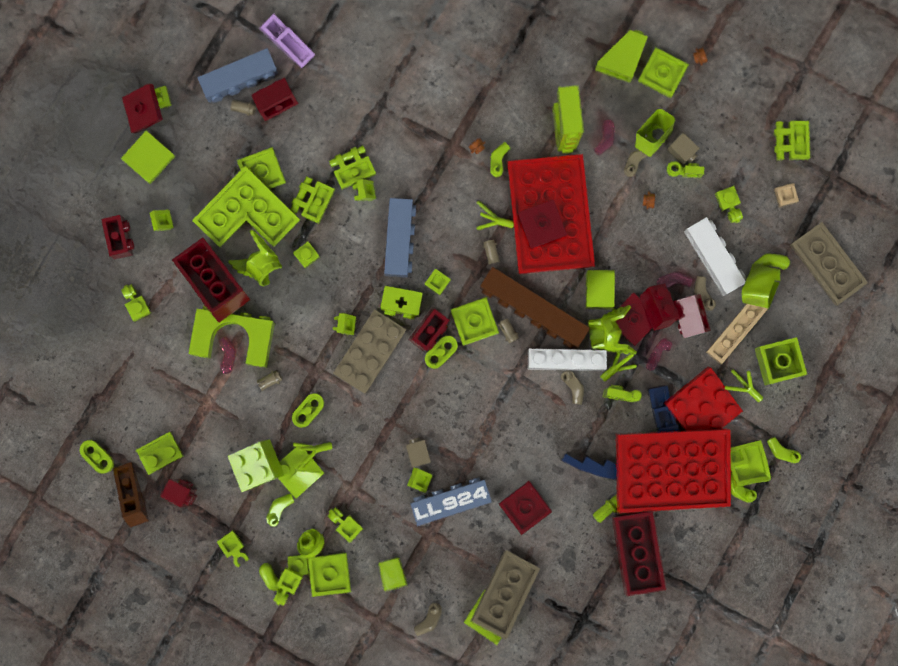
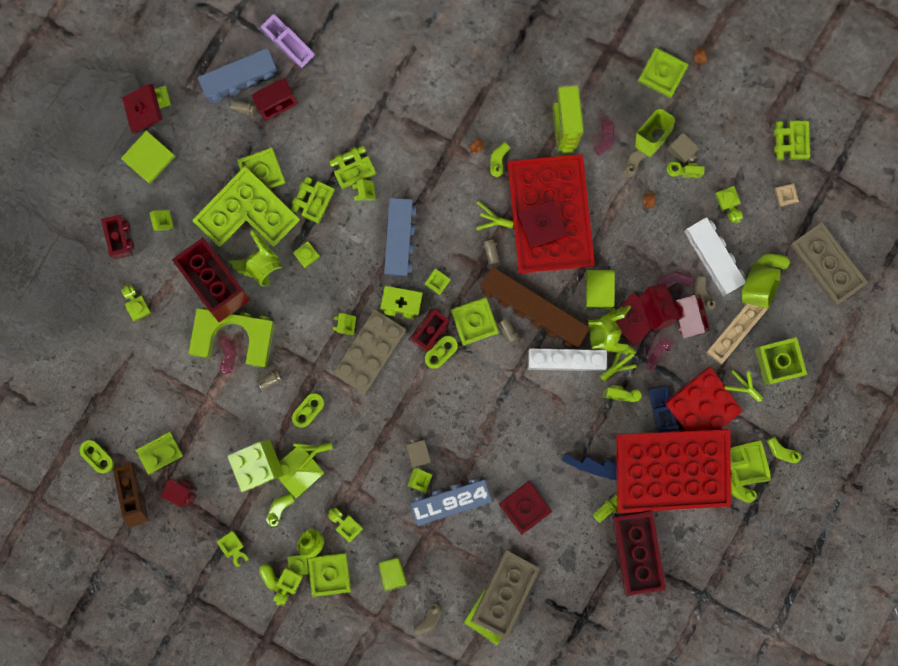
dark tan arm [561,370,584,405] -> none
lime slope [595,30,648,83] -> none

